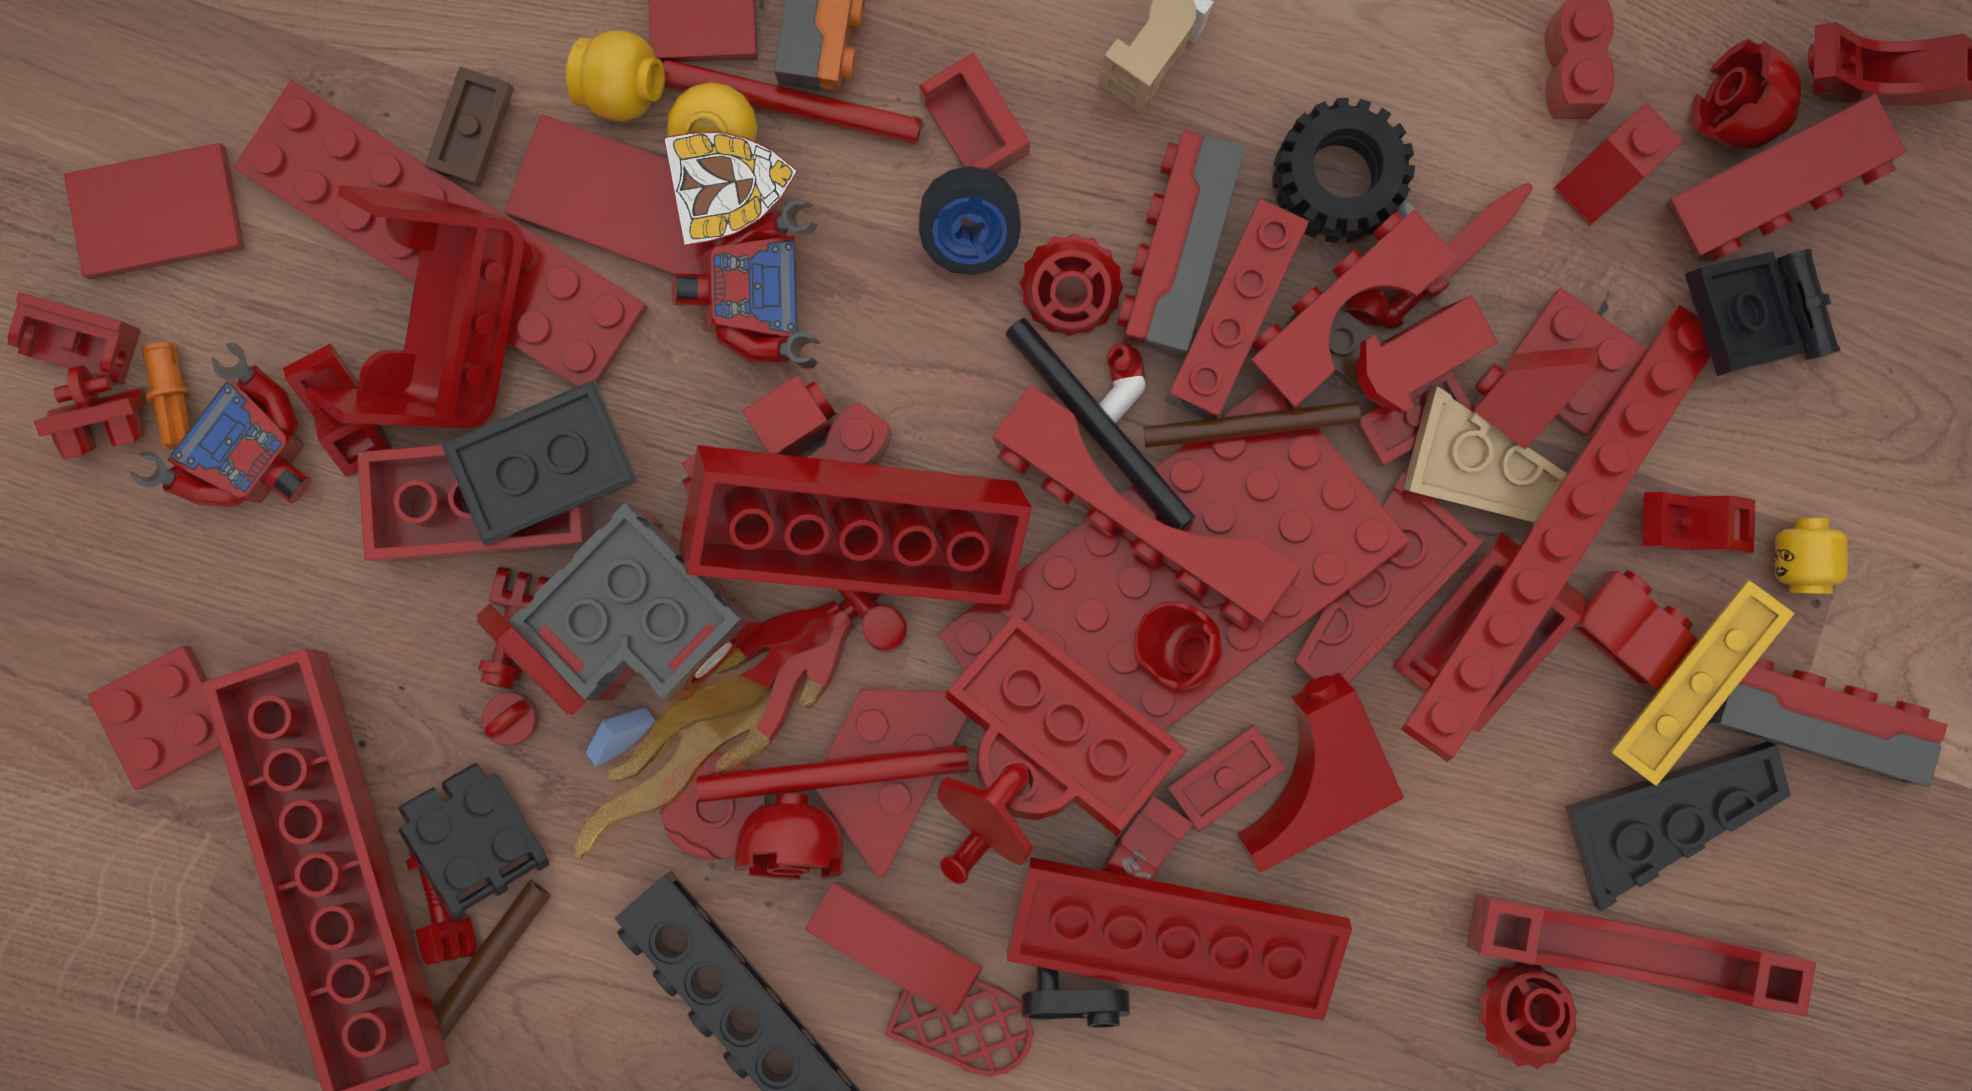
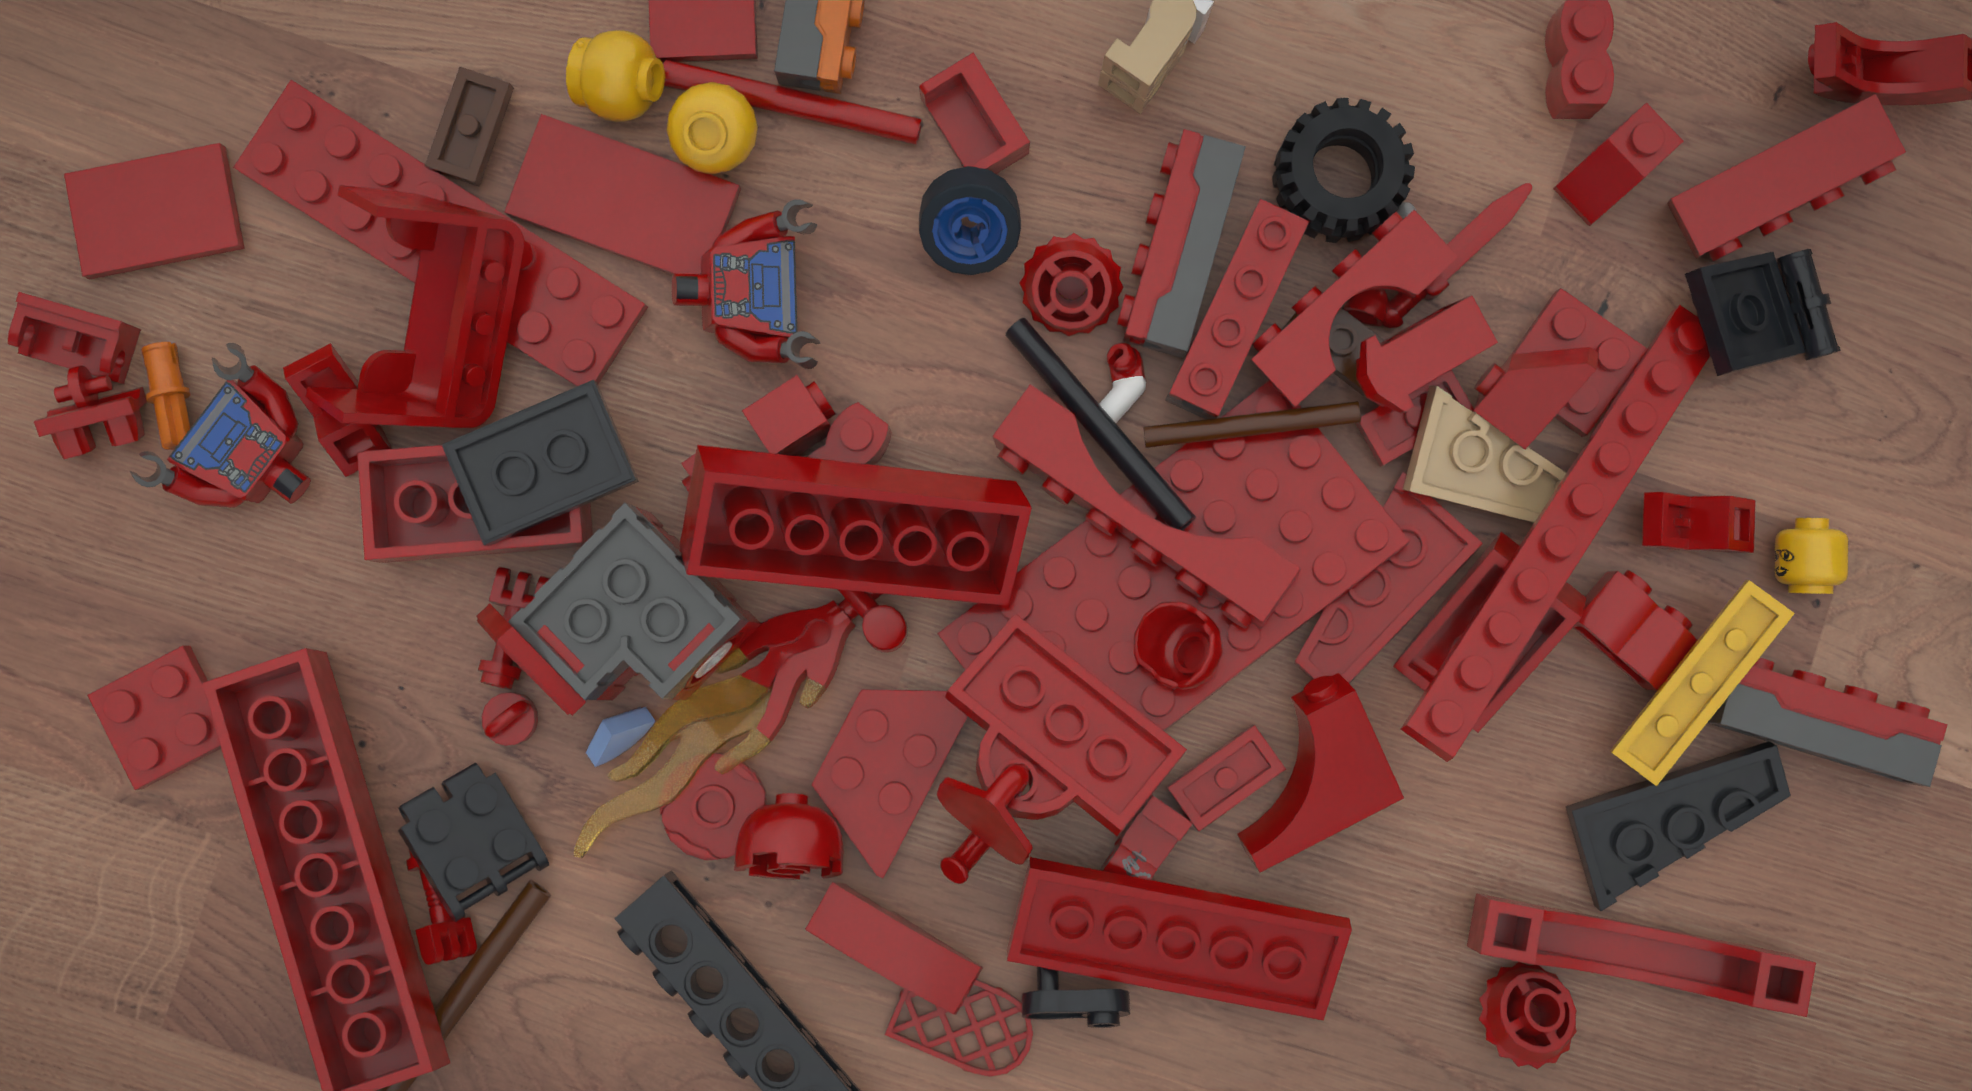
shield [663,132,798,246] -> none
red piece [696,745,969,803] -> none
red cylinder [1691,39,1802,149] -> none

